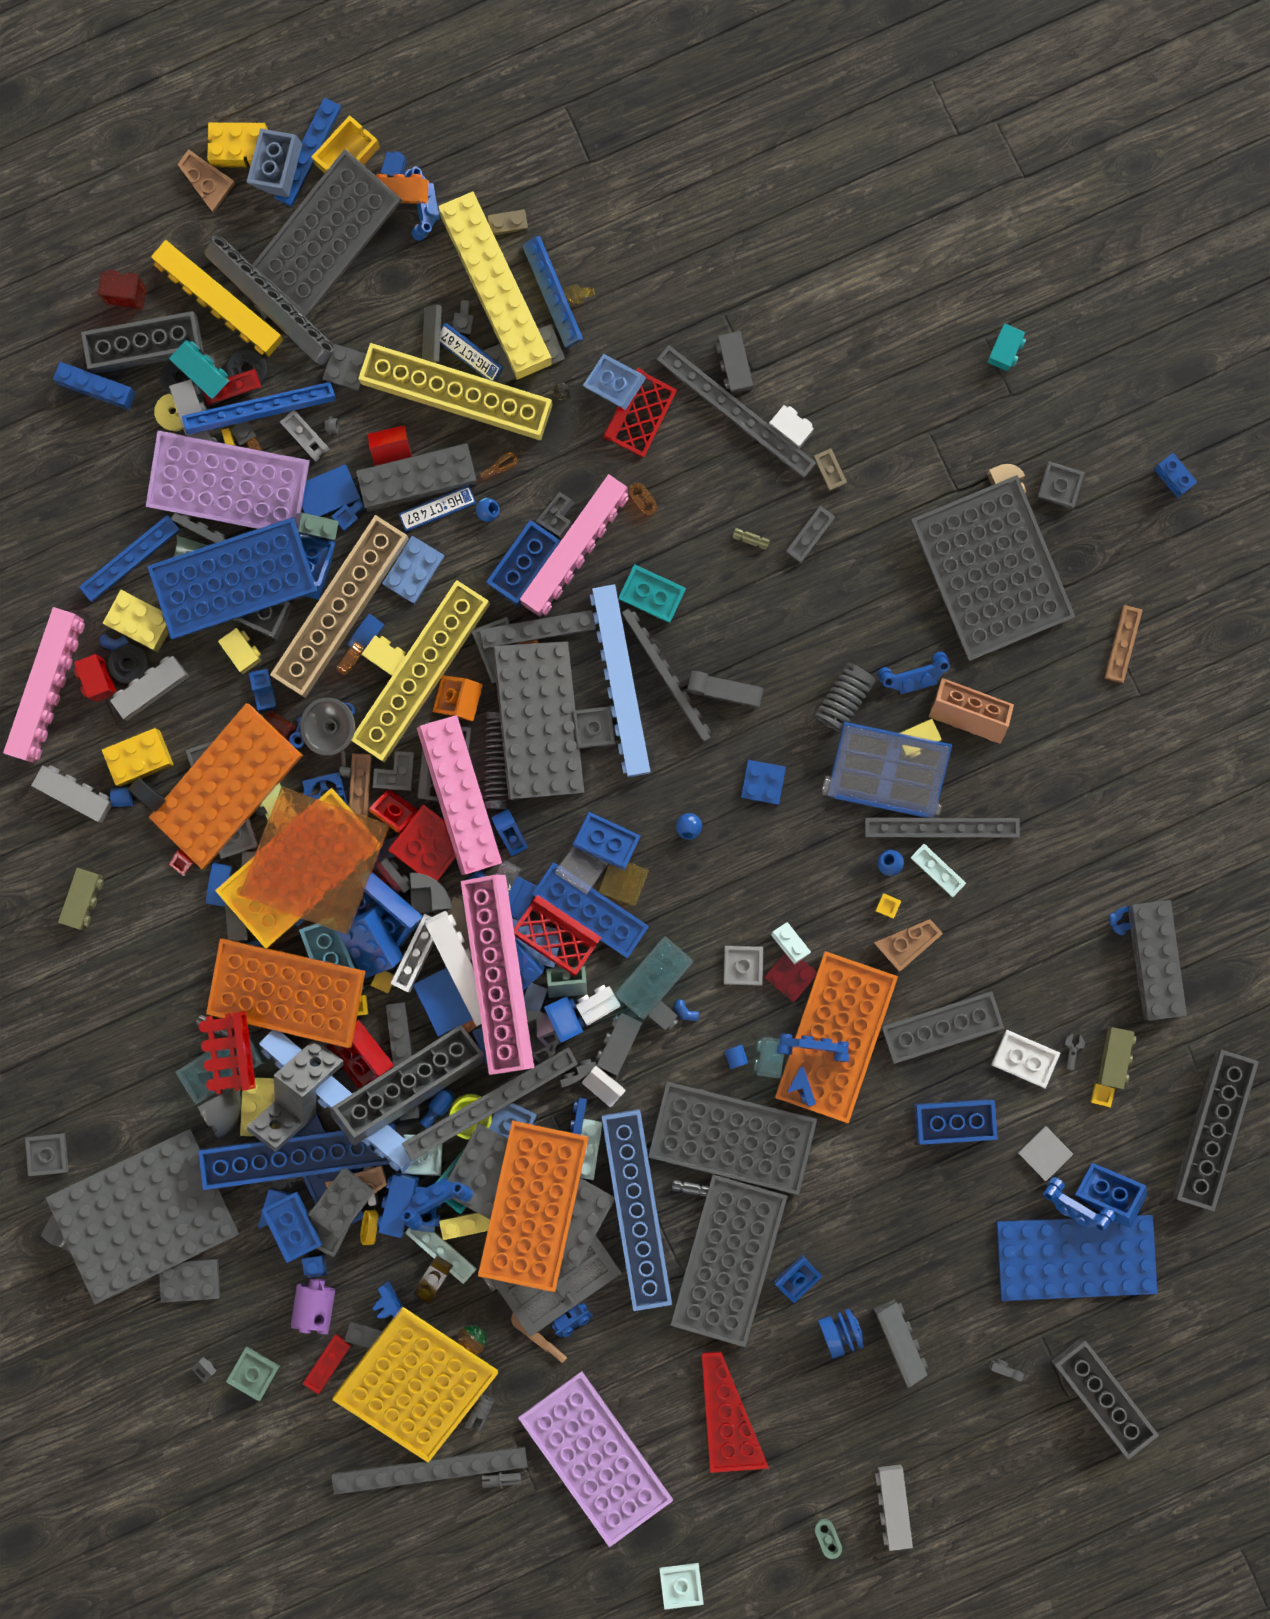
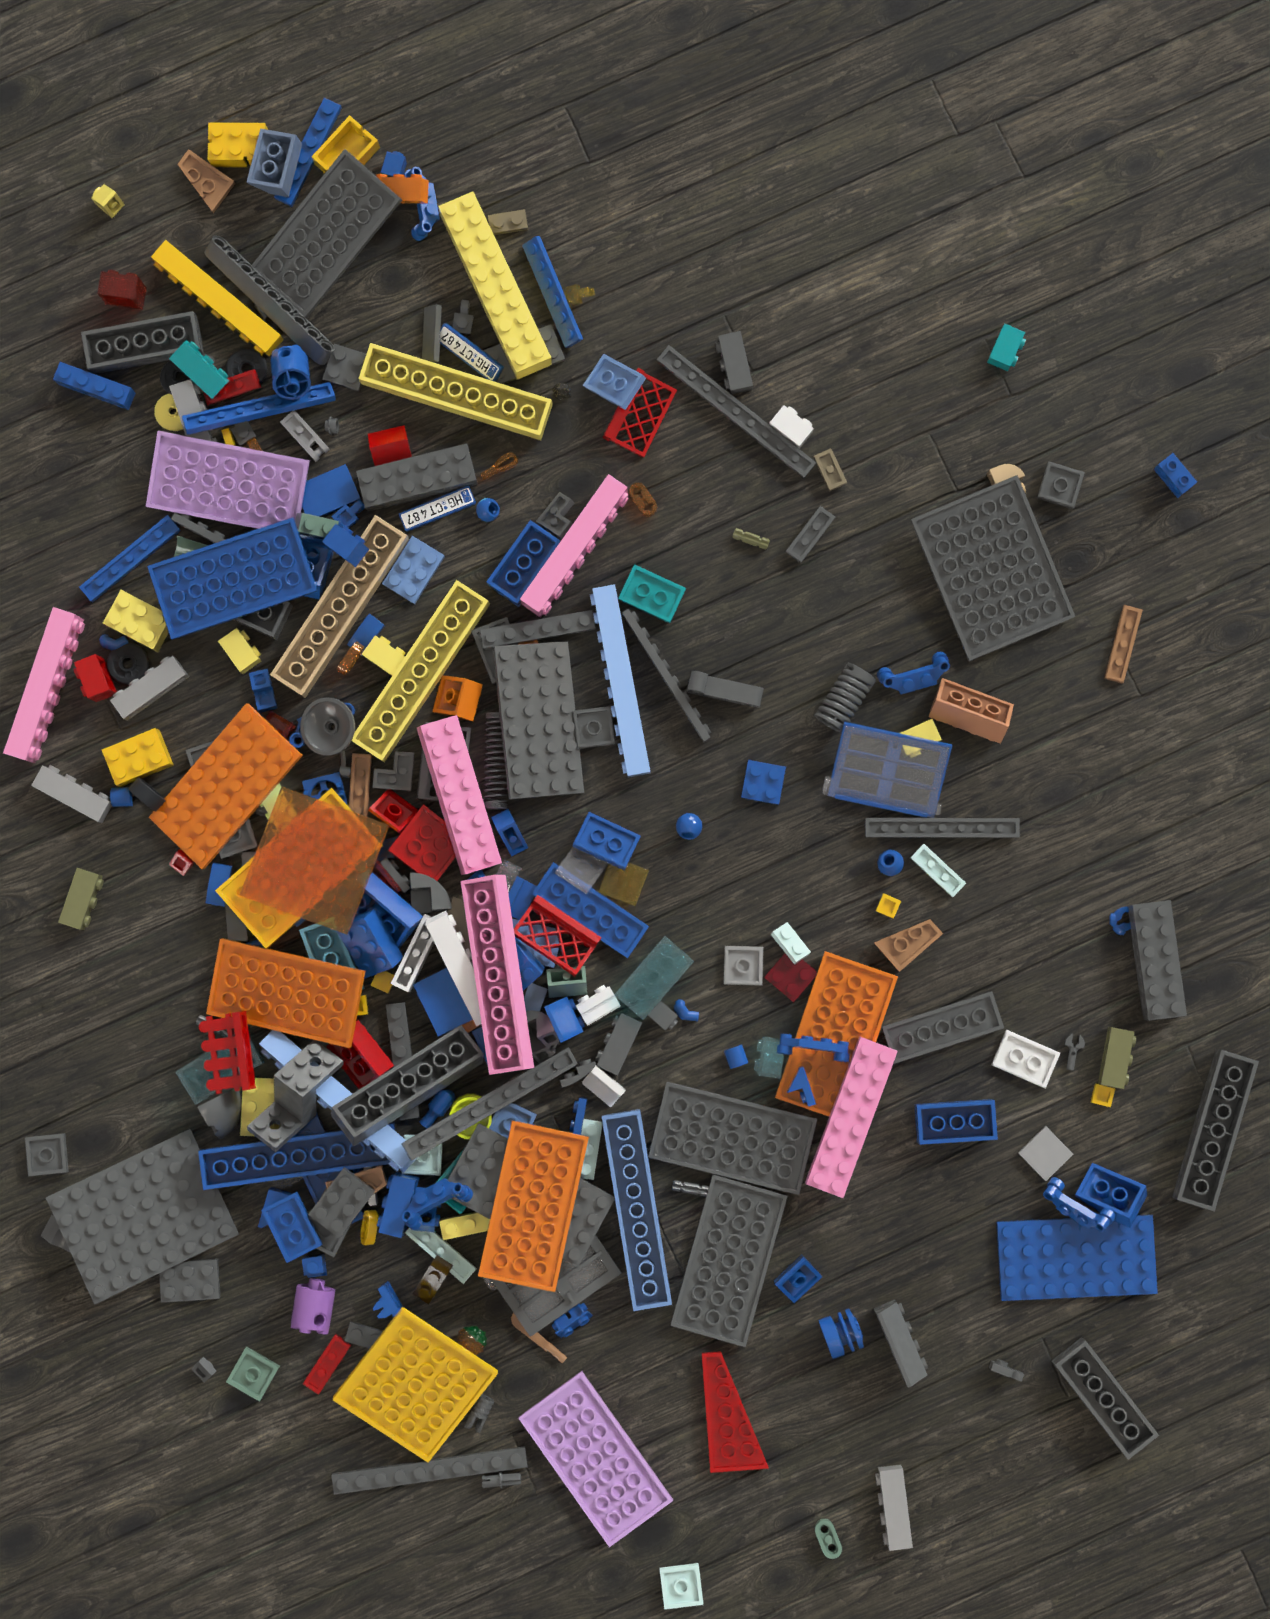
none -> light yellow slope [91,184,124,218]
none -> blue cylinder [270,345,311,400]
none -> blue brick [322,524,369,567]
none -> bright pink brick [805,1037,898,1198]

